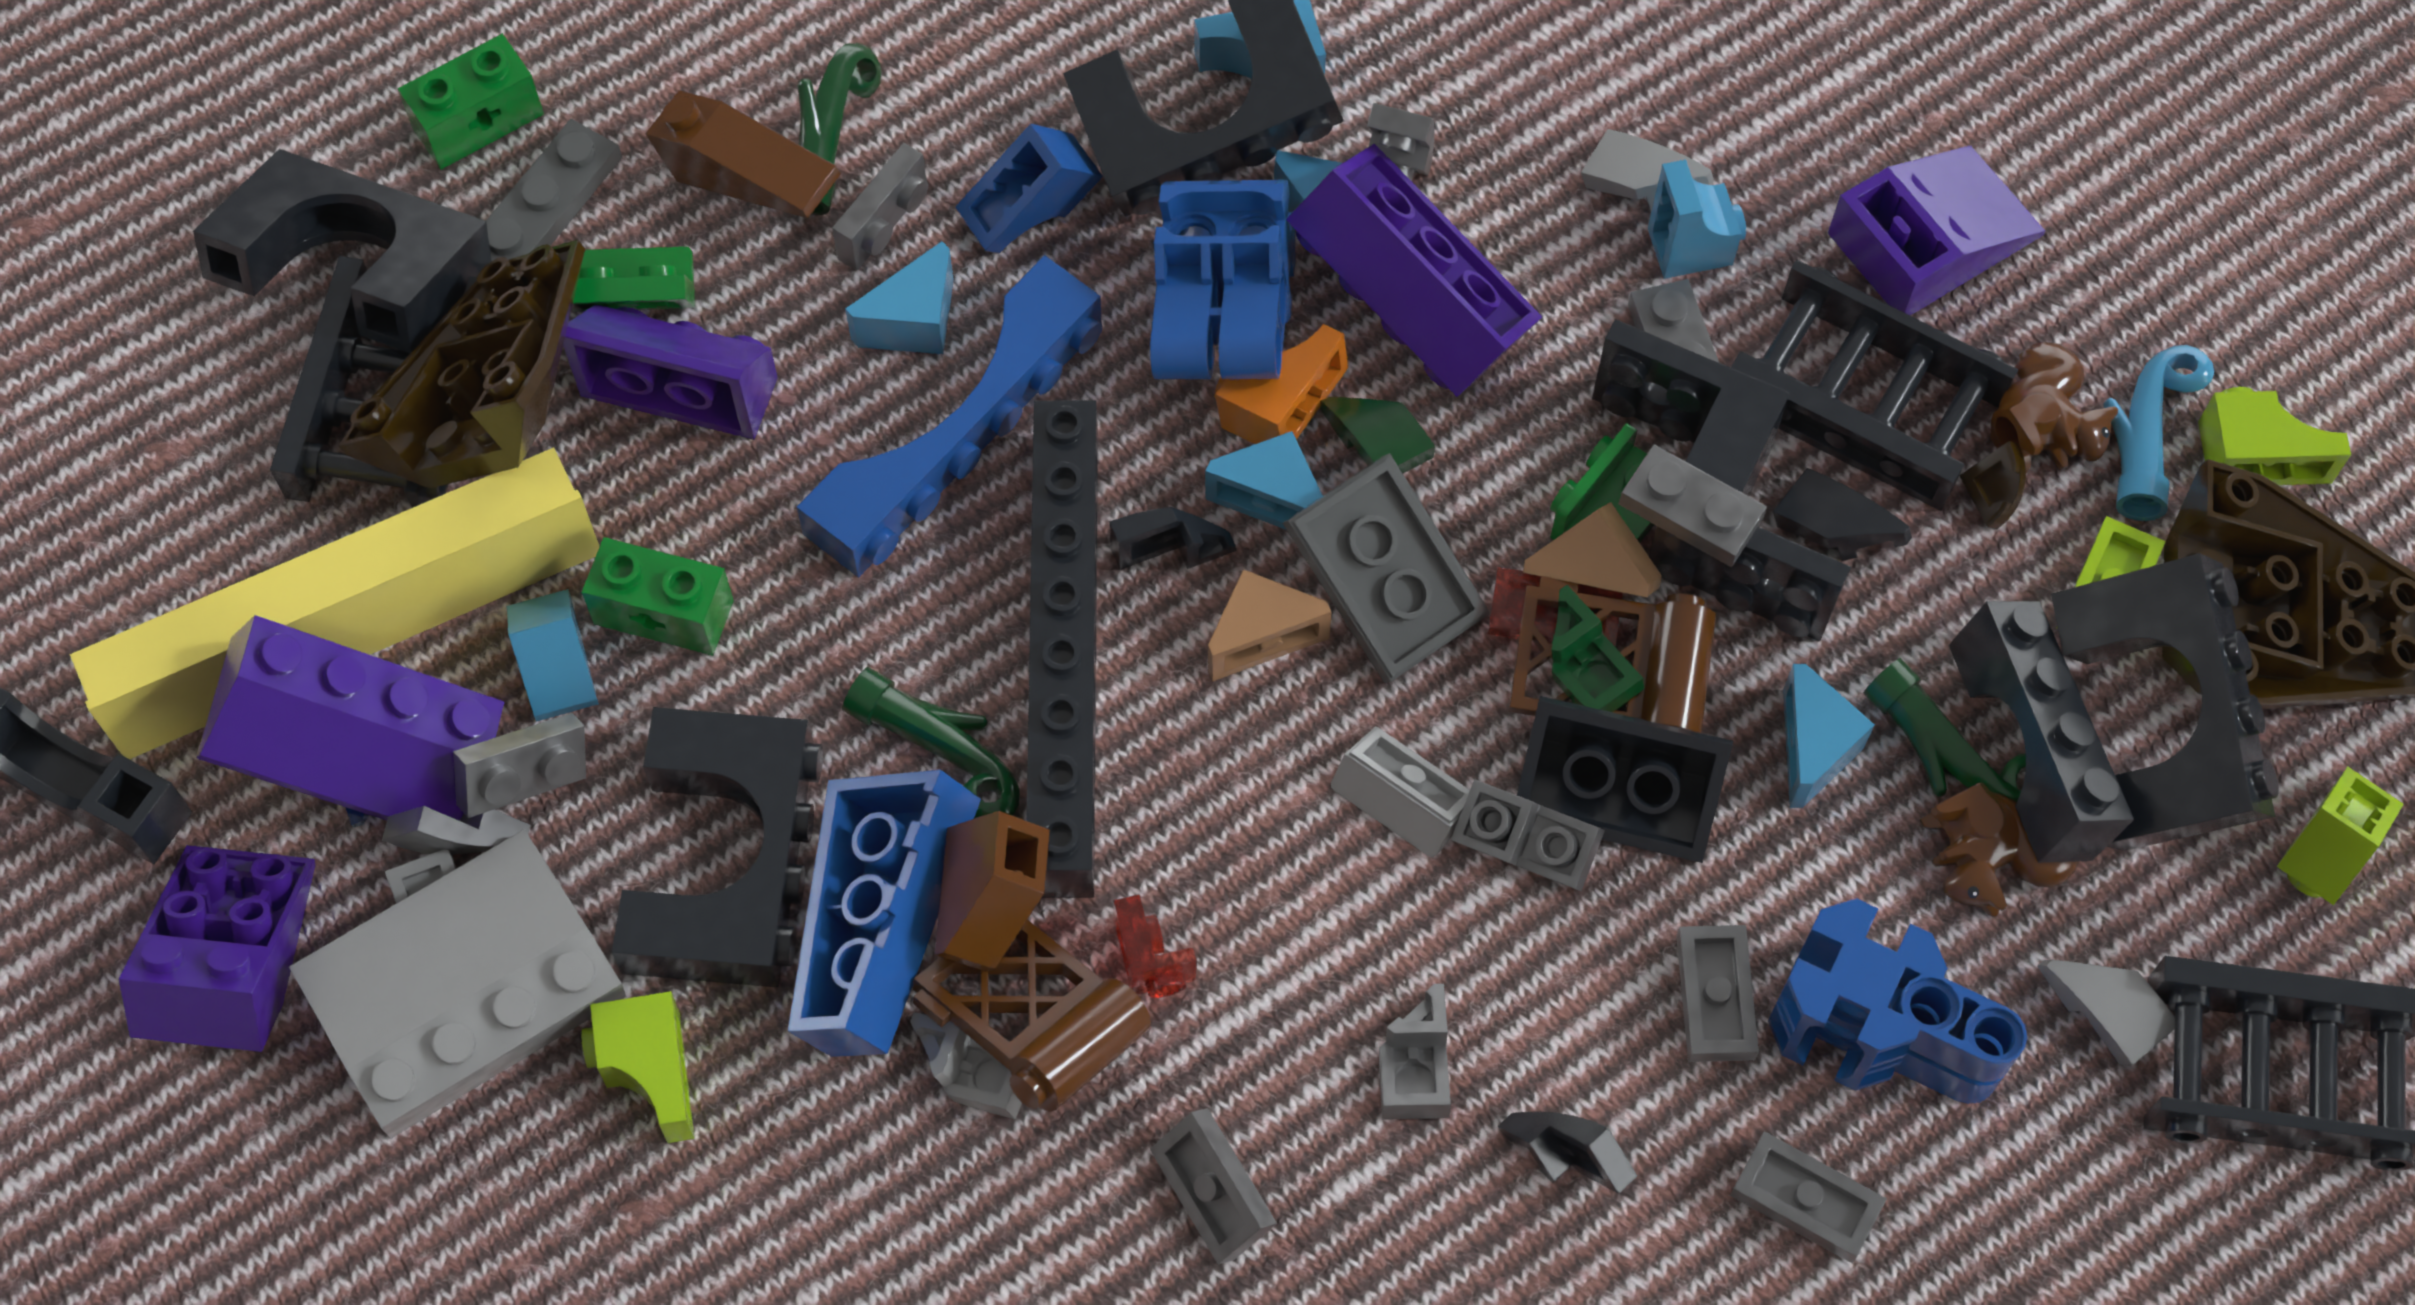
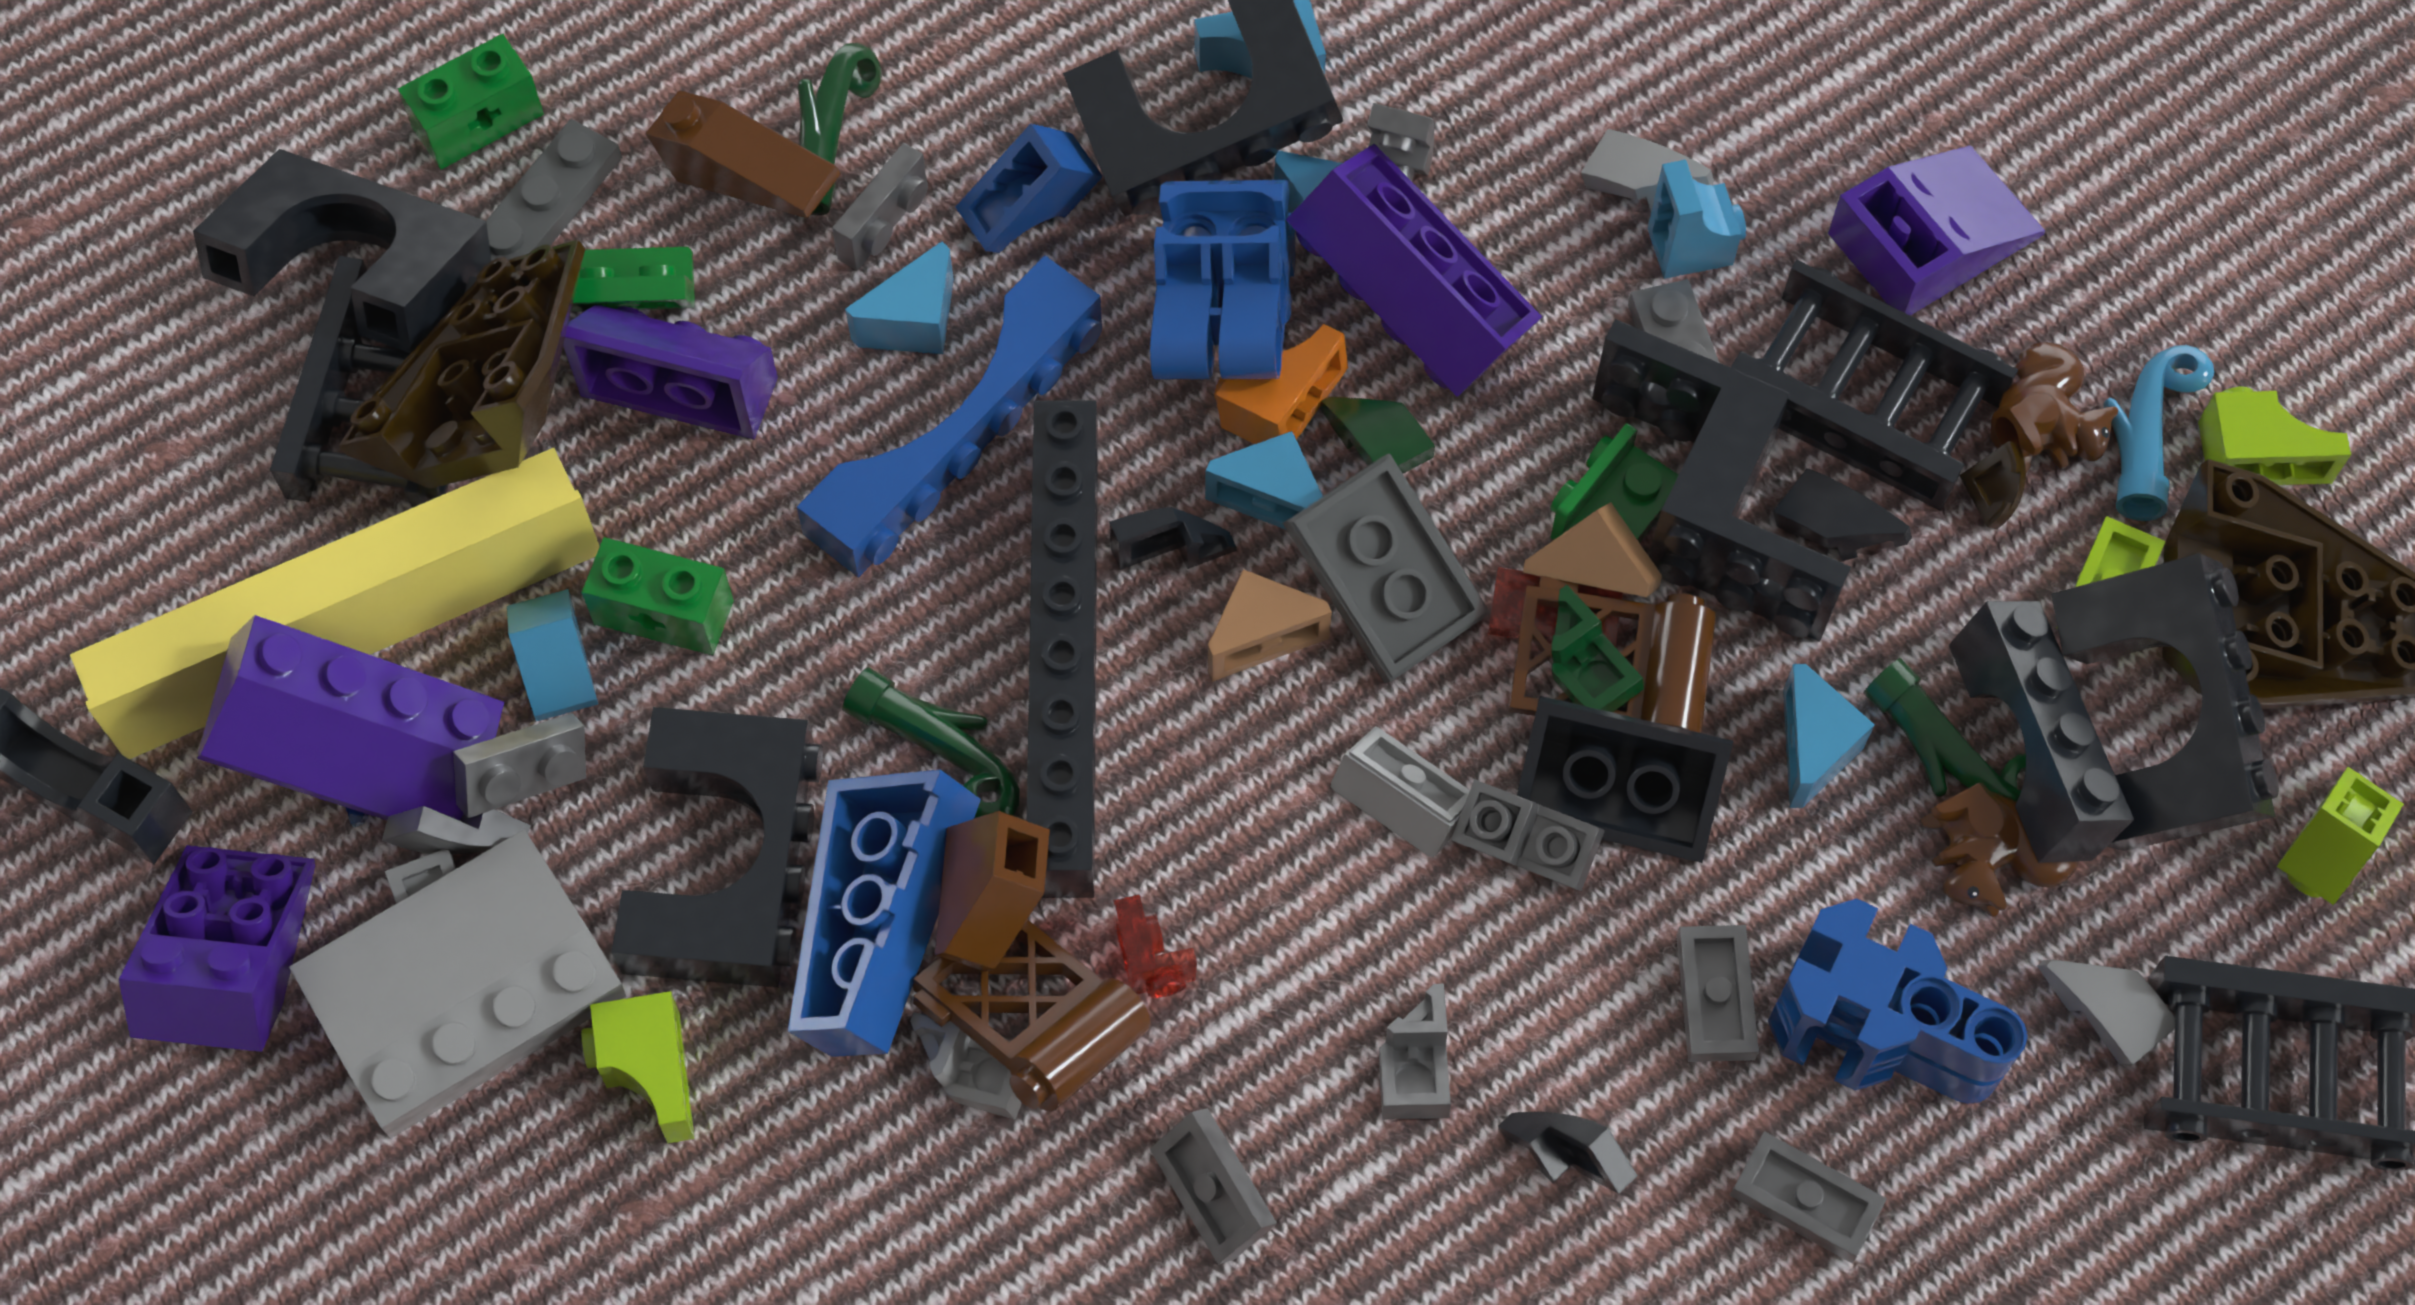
flat silver plate [1619,444,1767,567] -> none

